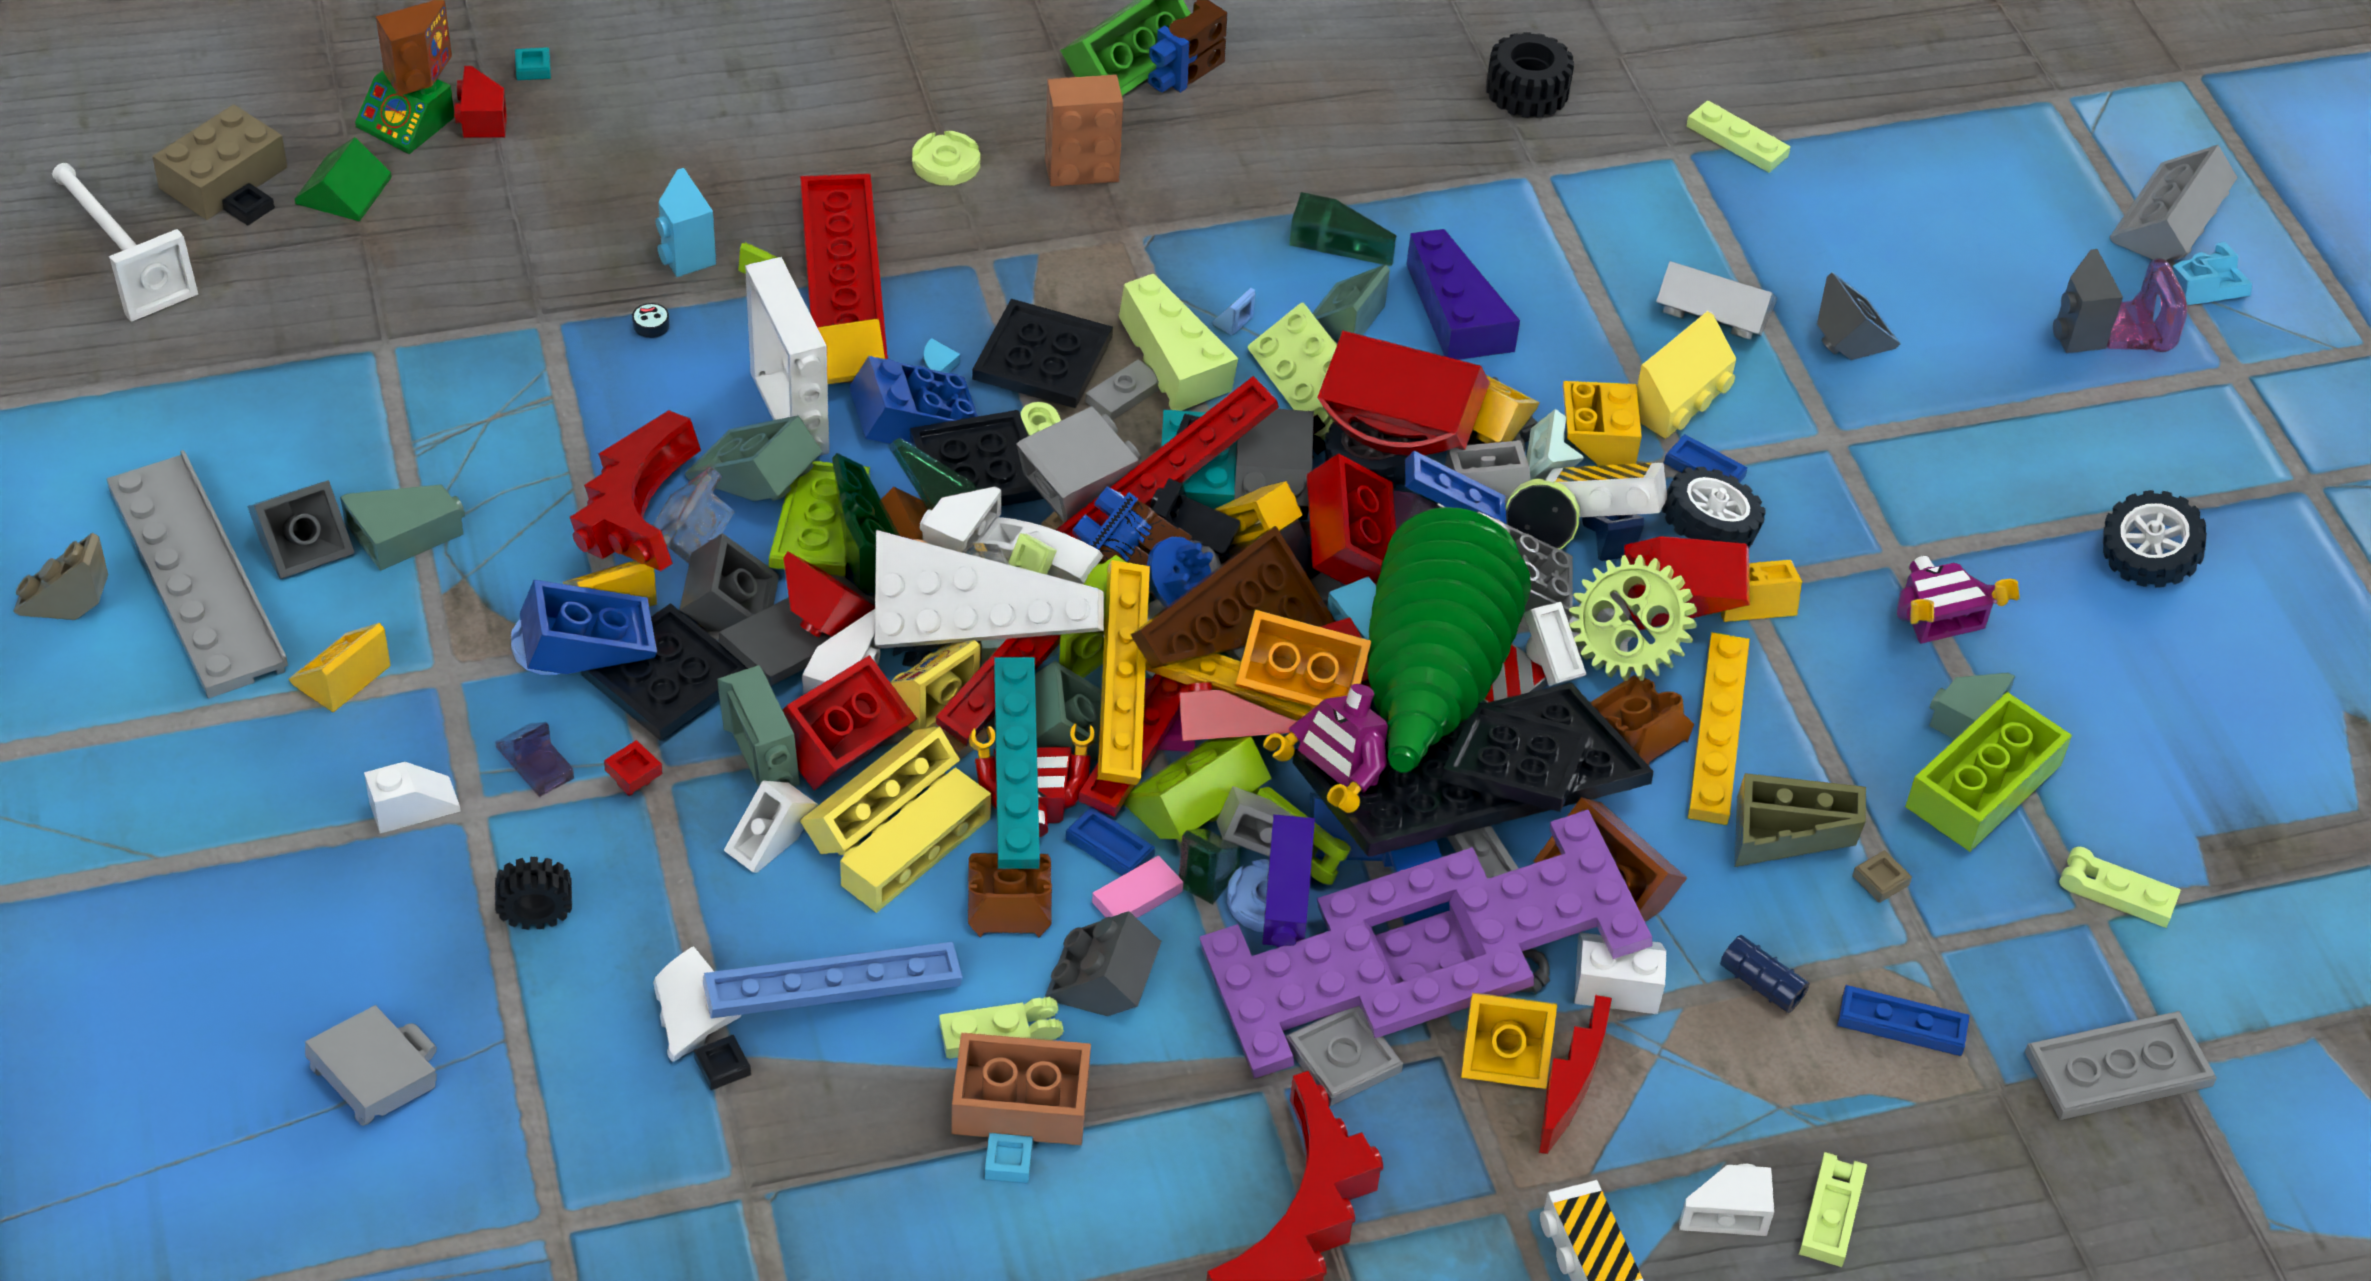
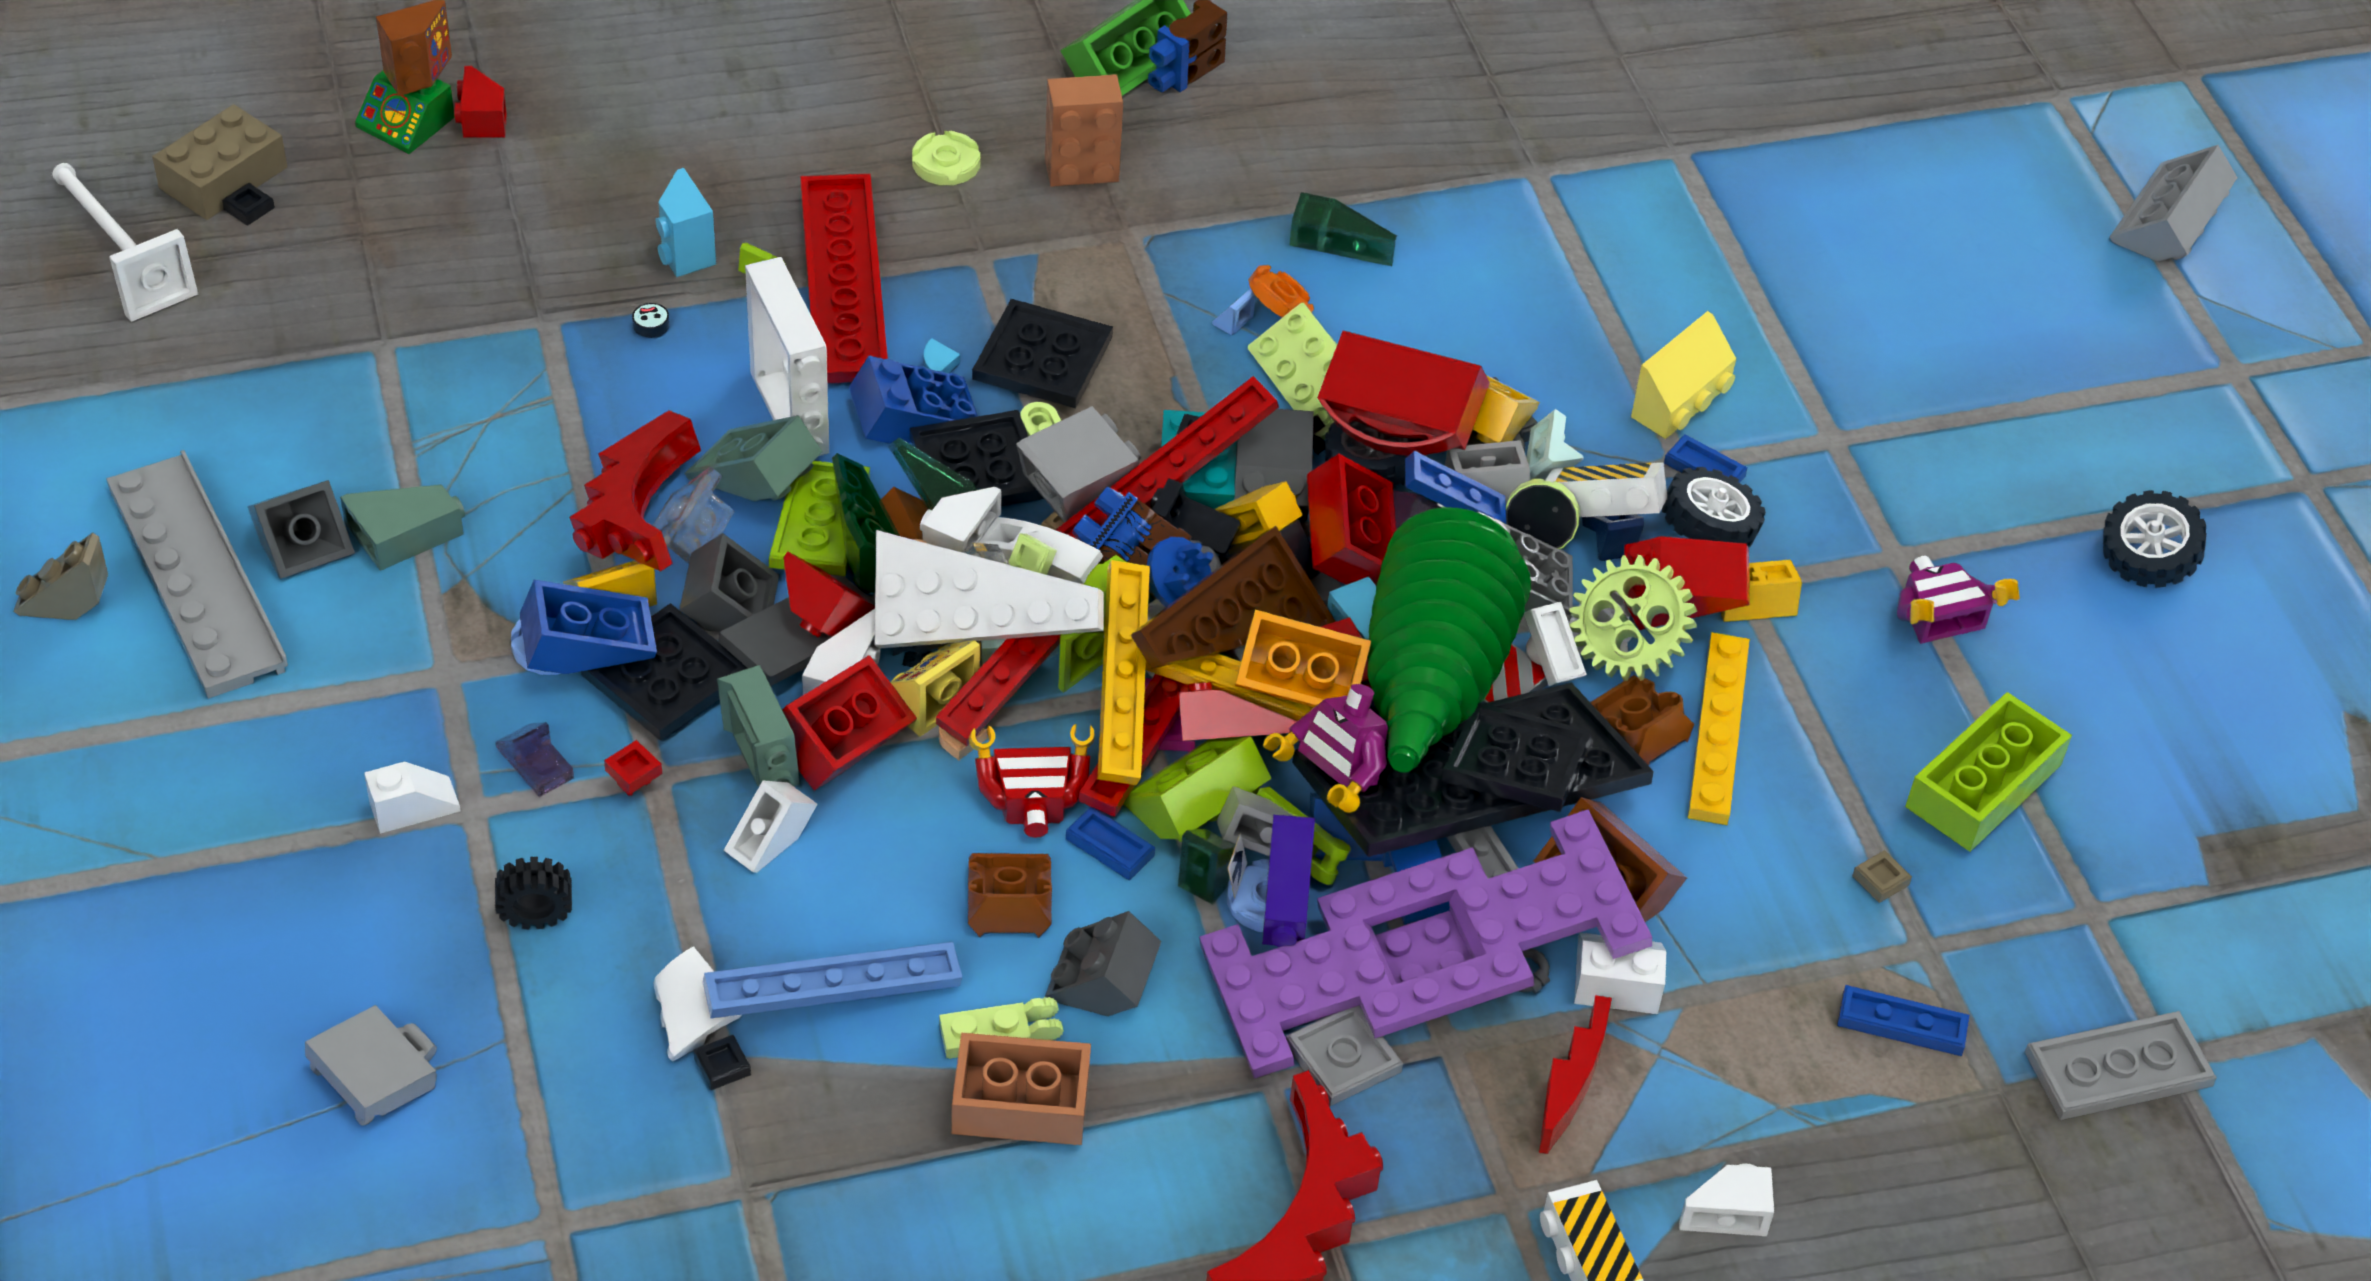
yellow slope [289,623,391,712] -> none
green slope [294,137,392,222] -> none
teal tile [515,47,551,80] -> none
light yellow brick [800,726,960,855] -> none
yellow slope [818,319,885,384] -> none
light yellow brick [840,767,991,913] -> none
medium azure tile [985,1133,1033,1183] -> none
teal plate [994,657,1040,869] -> none
sand green slope [1035,661,1102,760] -> none
light grey plate [1085,359,1160,420] -> none
bright pink tile [1092,855,1183,918] -> none
yellowish green wedge [1119,273,1238,411] -> none
sand green slope [1312,264,1390,342] -> none
dark purple wedge [1406,229,1520,360] -> none
yellow slope [1461,992,1557,1089] -> none
black tyre [1486,32,1574,118] -> none
yellow slope [1562,381,1642,466] -> none
slope [1656,261,1777,340] -> none
yellowish green plate [1686,100,1791,173] -> none
dark blue axle [1720,935,1810,1013] -> none
olive wedge [1735,773,1866,867] -> none
yellowish green plate [1799,1152,1867,1267] -> none
dark grey slope [1817,272,1900,360] -> none
sand green slope [1929,673,2015,740] -> none
dark grey slope [2053,249,2123,353] -> none
yellowish green plate [2059,847,2181,928] -> none
piece [2107,258,2187,352] -> none
medium azure slope [2172,242,2252,306] -> none
none -> white sticker [1228,833,1247,899]
none -> orange tile [1248,265,1314,317]

